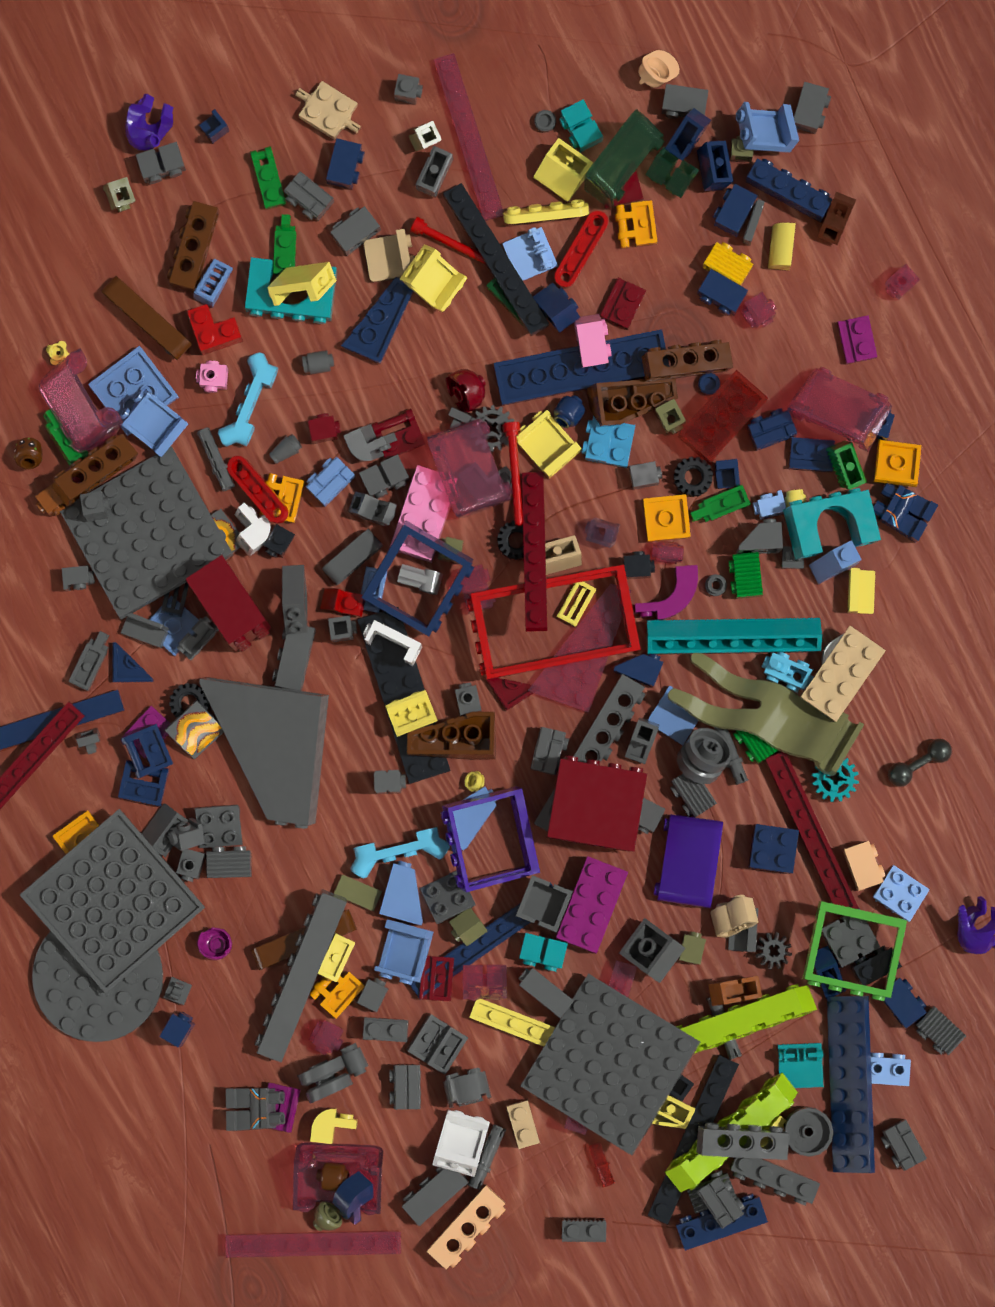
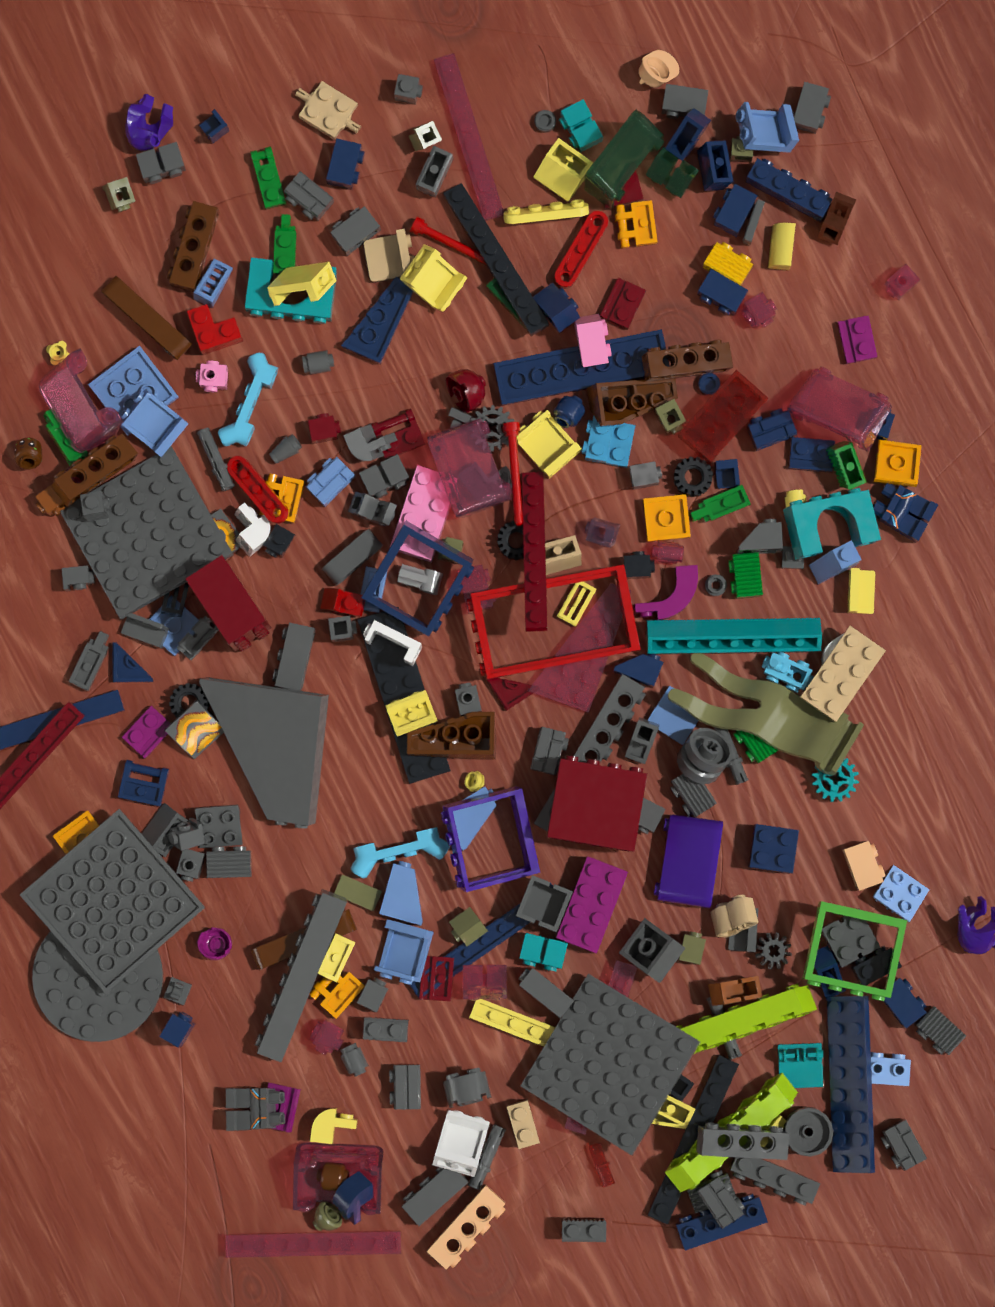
dark grey tile [76,728,100,755] -> none
dark blue plate [121,724,173,779] -> none
dark grey window [282,565,308,634] -> none
dark grey wheel [297,1056,353,1104] -> none
dark grey brick [374,770,406,794] -> none
dark grey slope [406,1013,468,1075] -> none
dark grey hinge [420,871,476,924] -> none
light blue hinge [502,227,558,281] -> none
light blue brick [752,490,786,519] -> none
dark red plate [765,752,859,917] -> none
pearl dark grey piece [888,739,952,787] -> none

